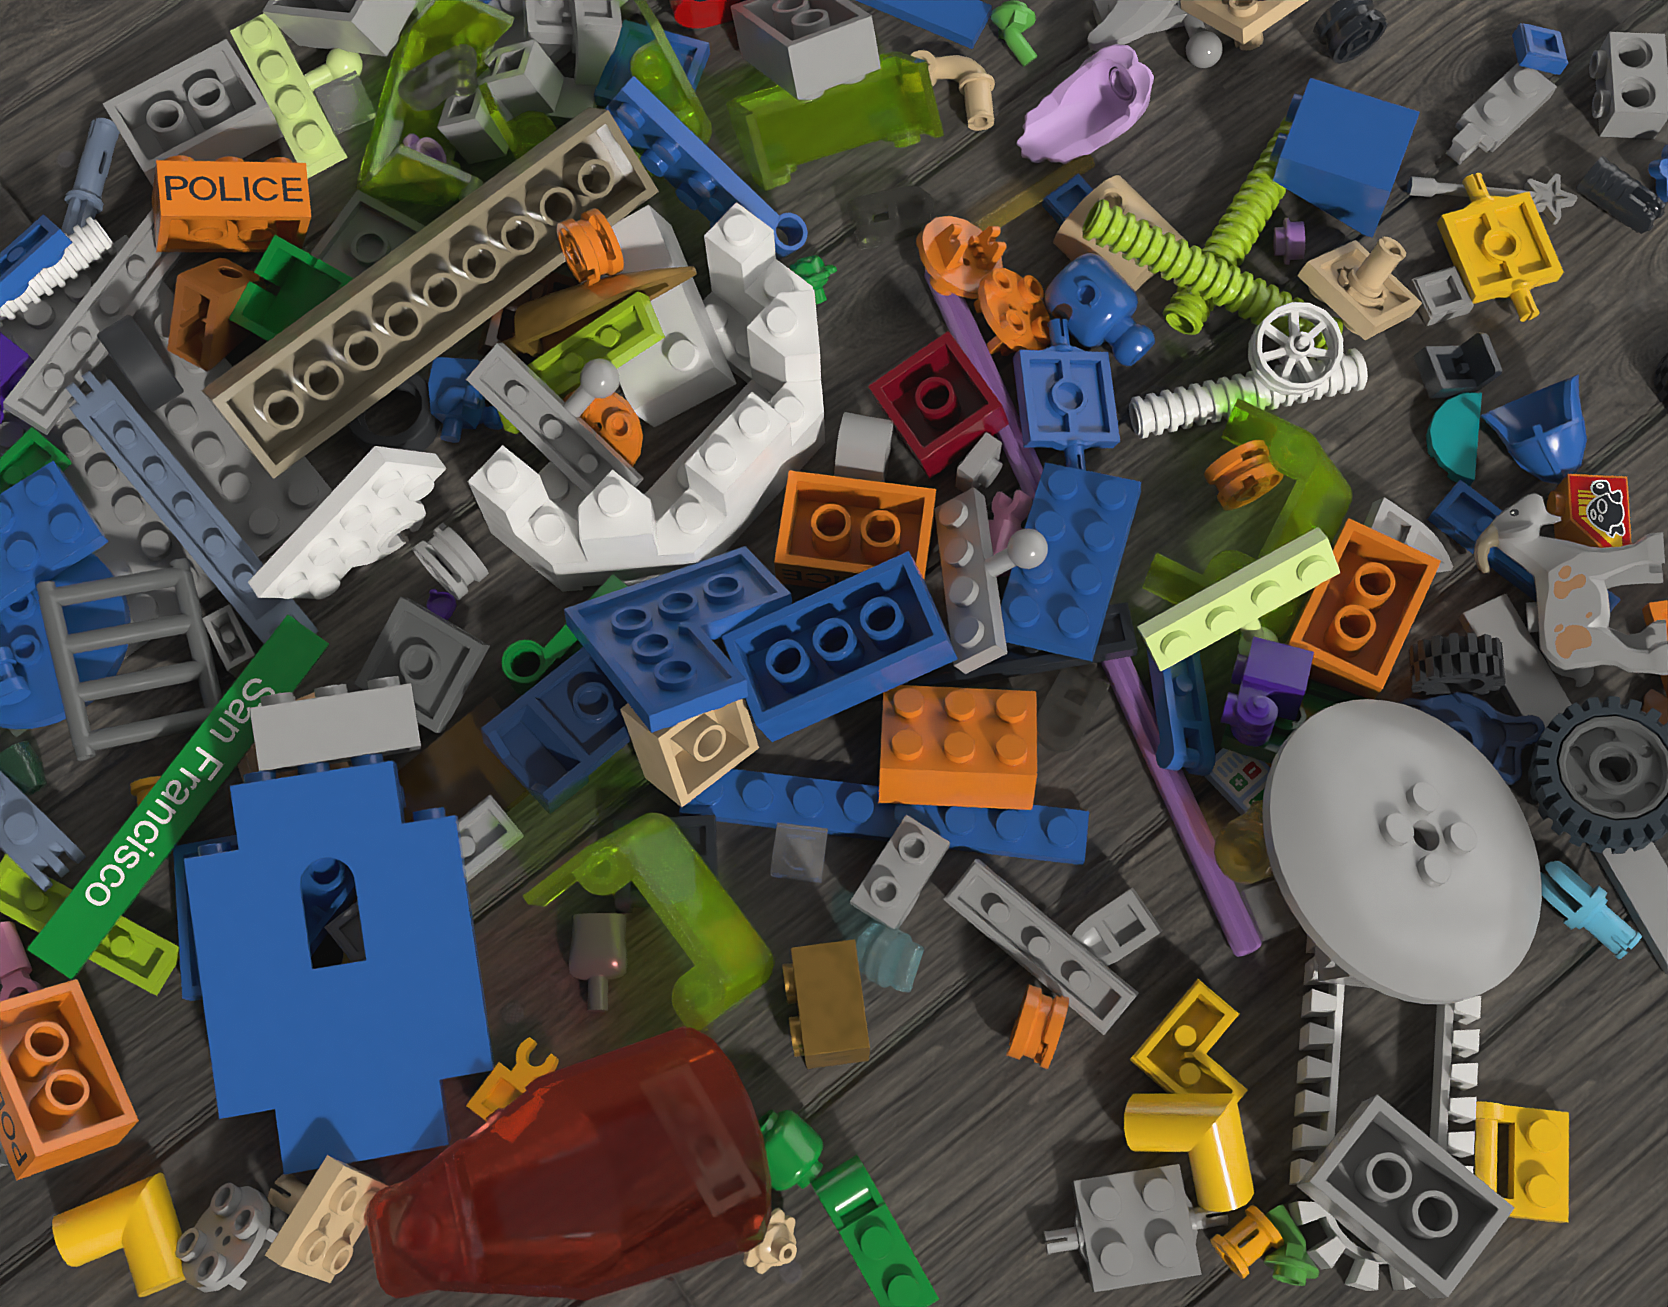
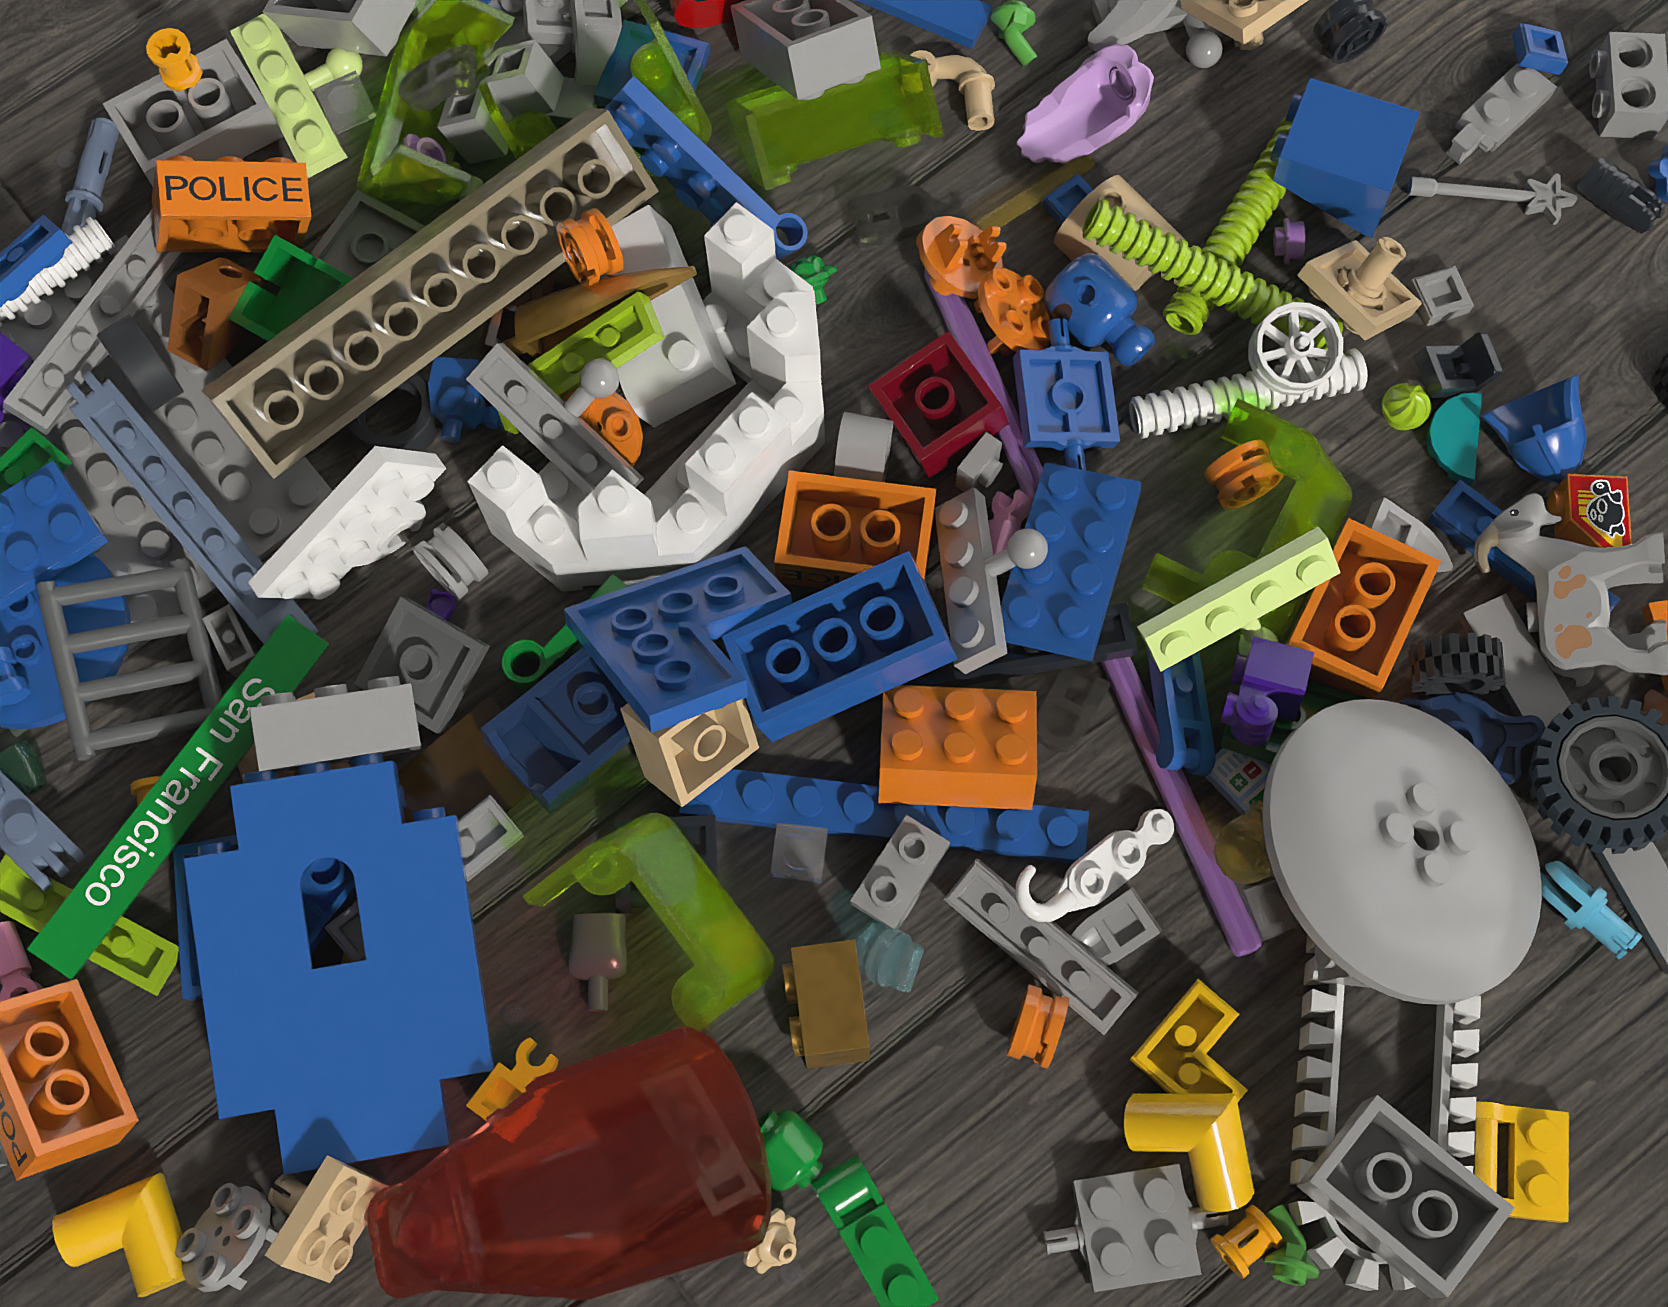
yellow plate [1437,173,1564,322] -> none
none -> light orange bush [146,28,202,91]
none -> white piece [1015,809,1174,922]
none -> lime plate [1381,382,1431,430]

